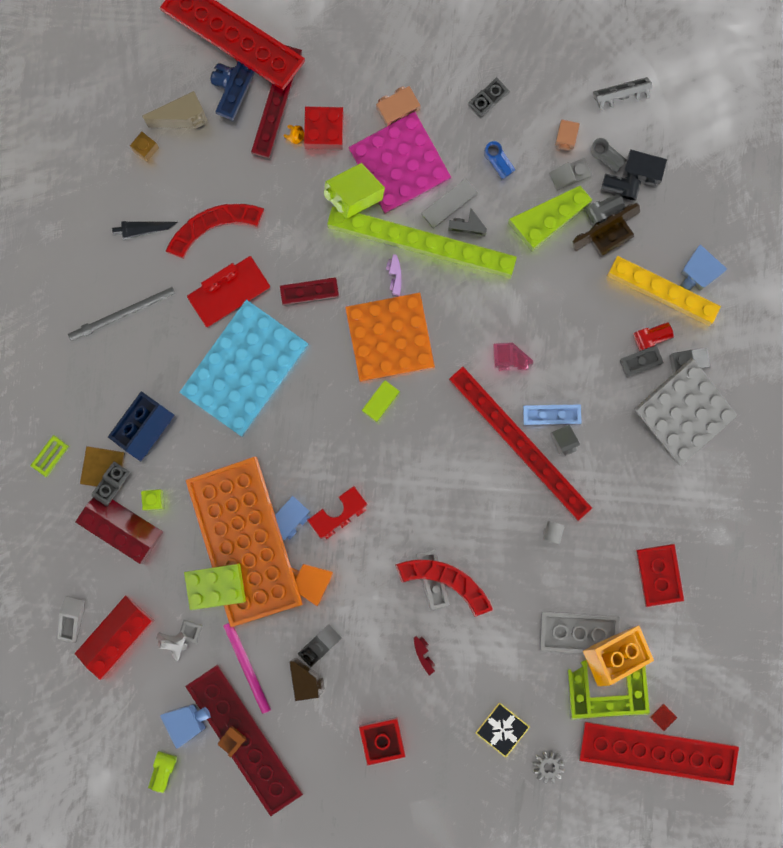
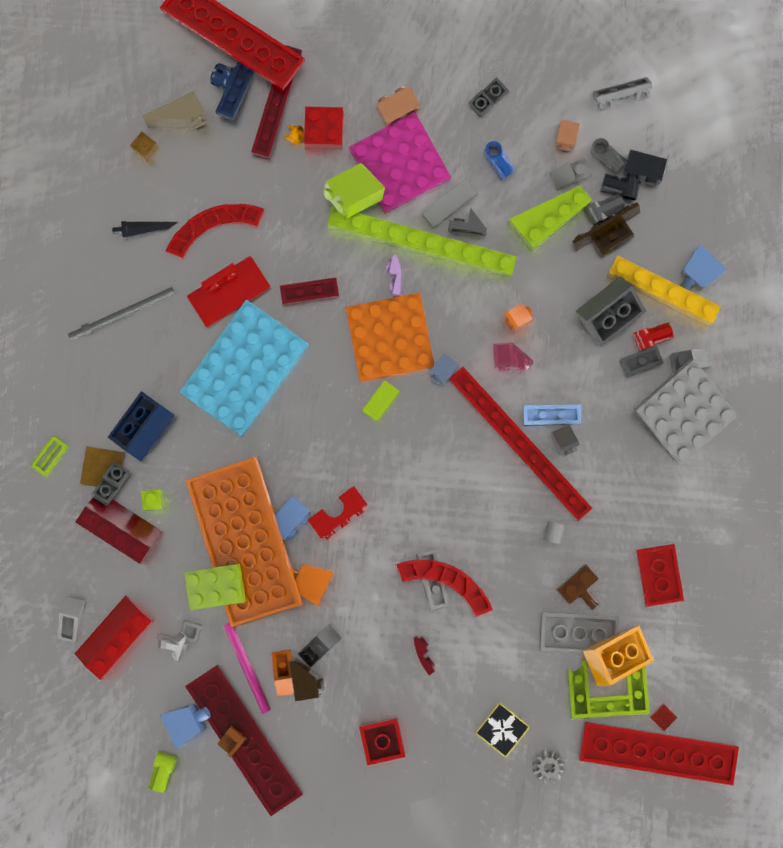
none -> orange slope [271,649,294,696]
none -> sand blue brick [429,353,459,385]
none -> orange slope [503,303,534,334]
none -> reddish brown brick [555,564,601,610]
none -> dark grey brick [576,276,647,346]

